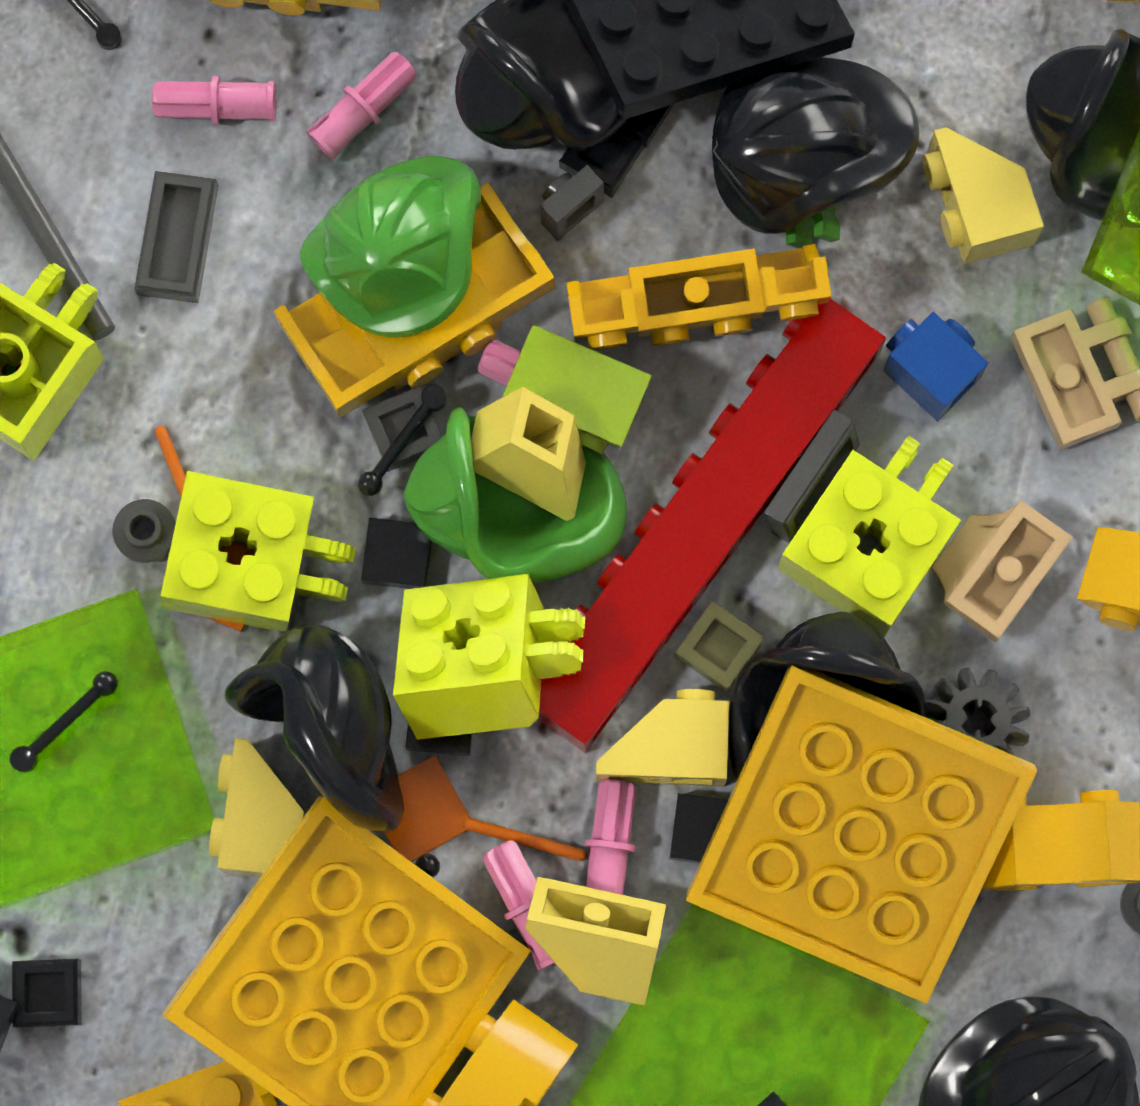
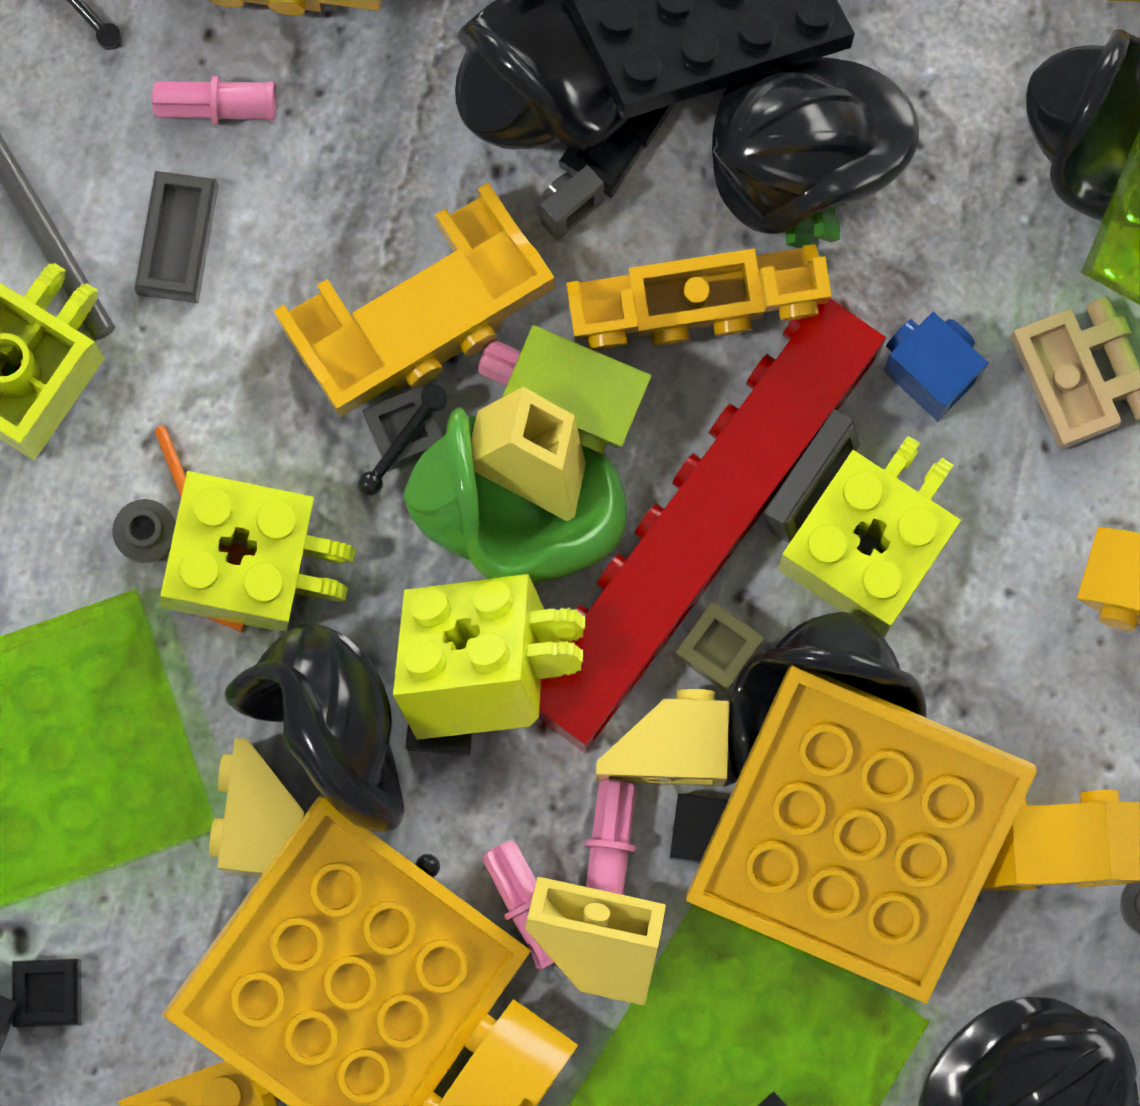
black hinge [9,671,118,773] -> none
bright green piece [300,156,481,338] -> none
bright pink axle [305,52,416,160] -> none
black tile [361,517,432,589] -> none
orange piece [385,755,587,862] -> none
light yellow slope [922,127,1044,264] -> none
dark grey gear [925,668,1031,756] -> none
tan slope [932,500,1073,643] -> none

